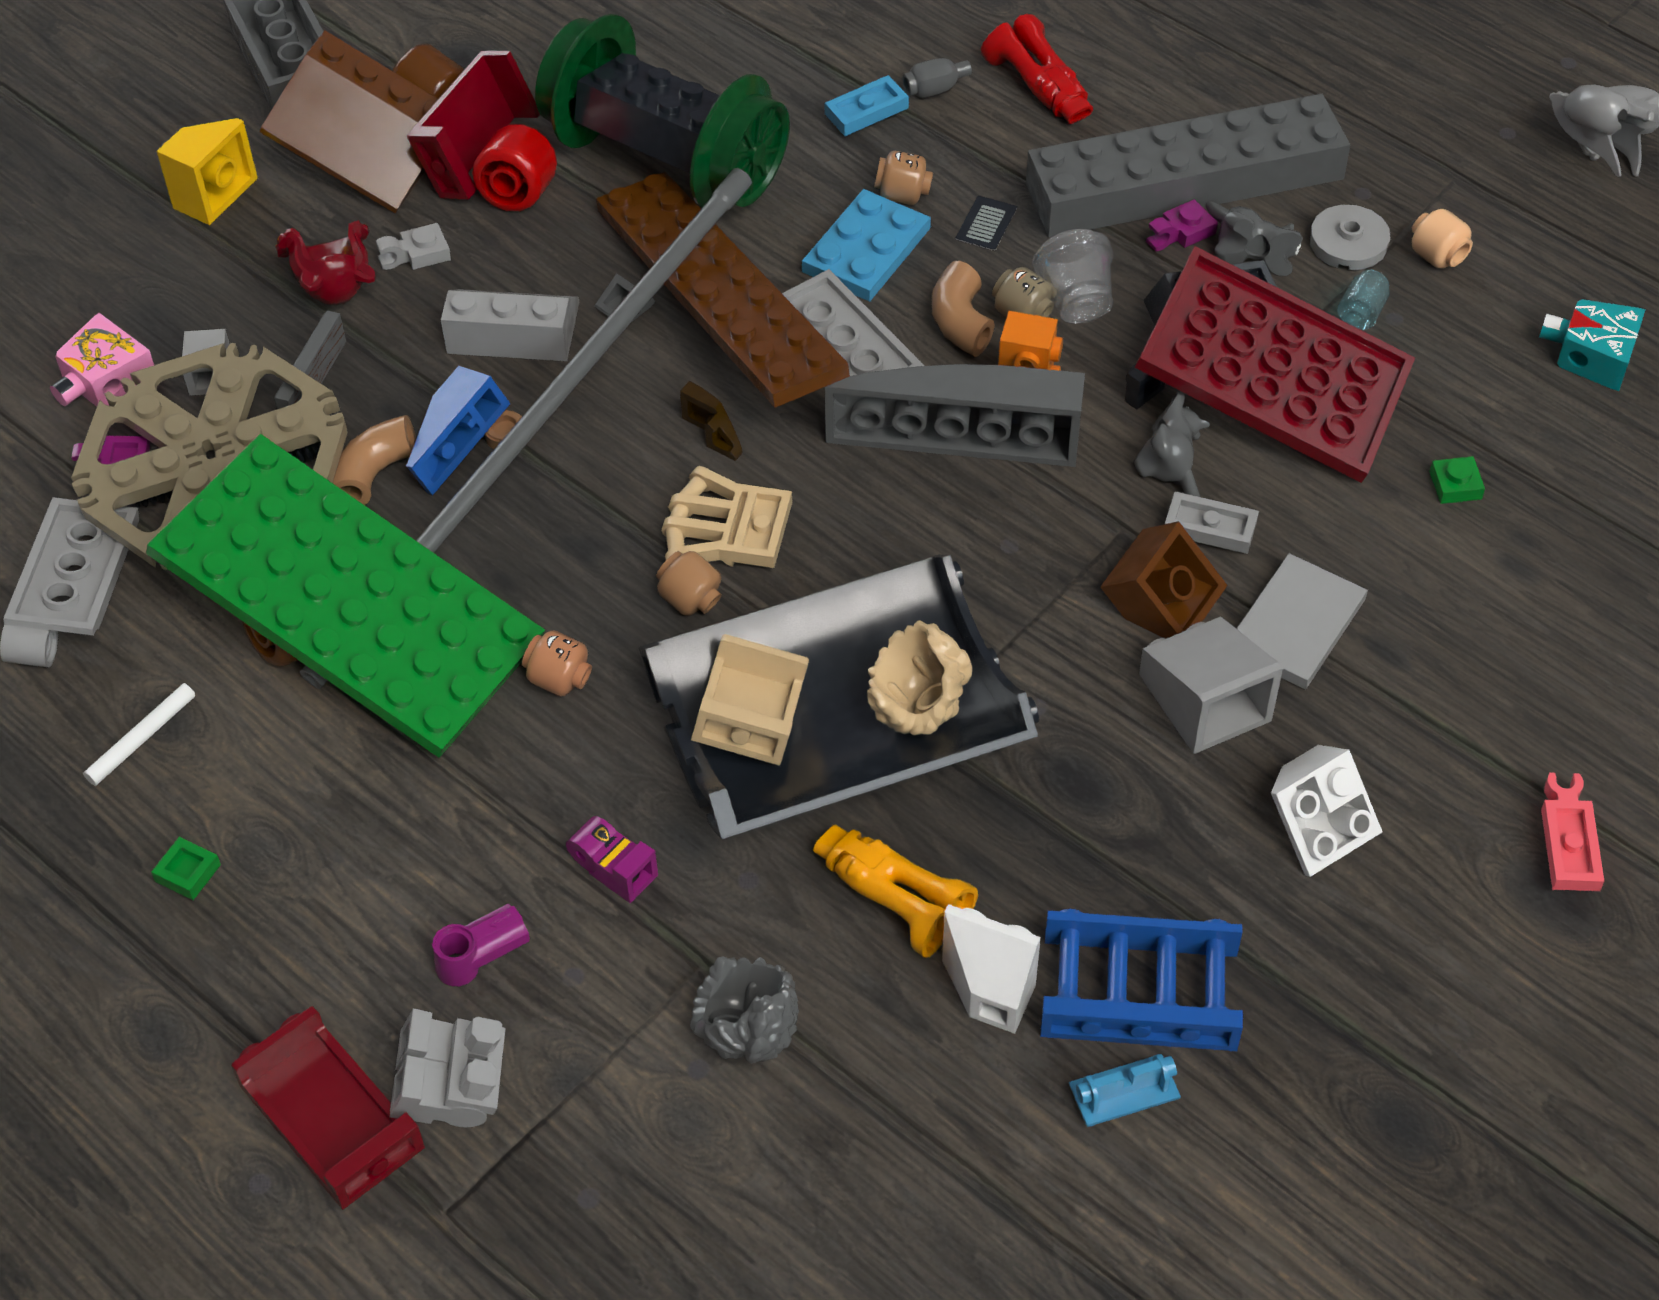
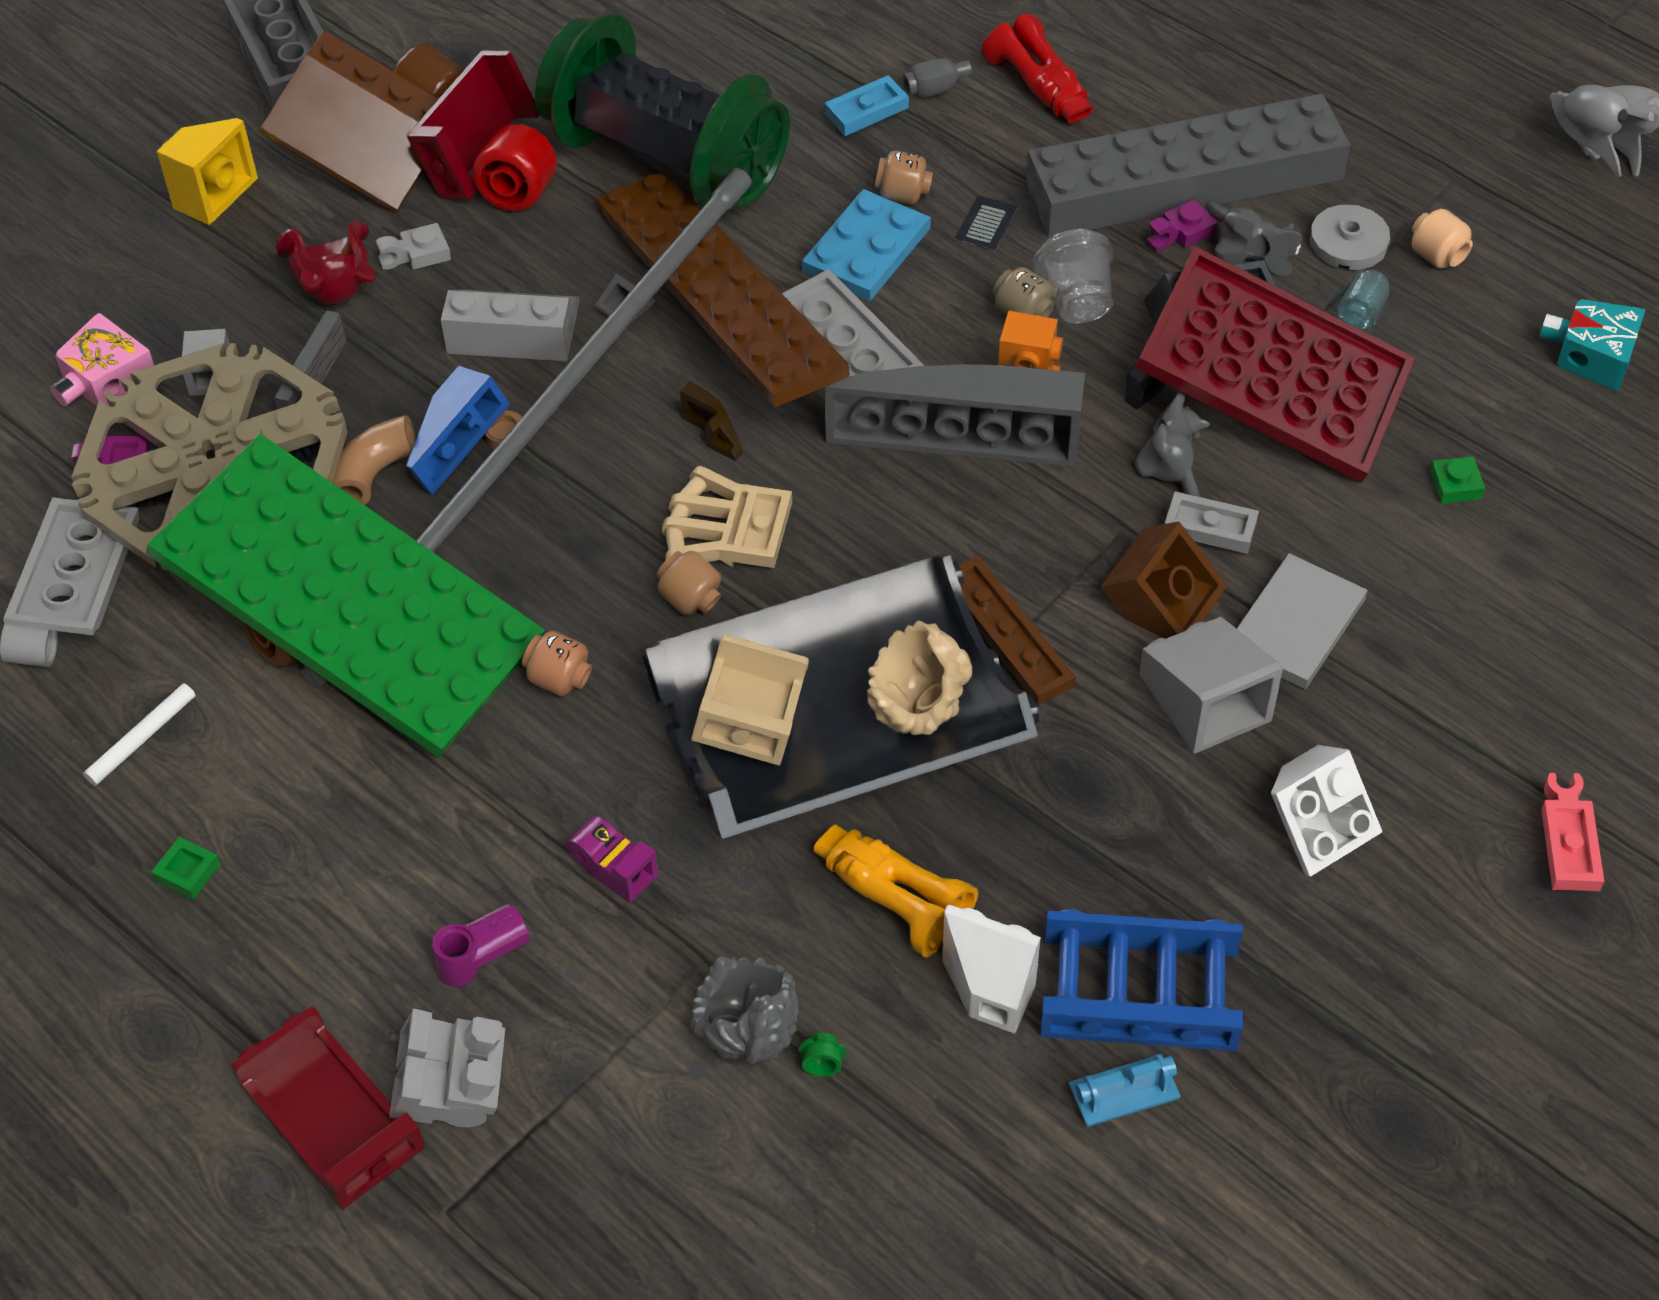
medium nougat cylinder [932,261,995,357] -> none
none -> green plate [798,1033,847,1077]
none -> reddish brown plate [959,556,1076,706]

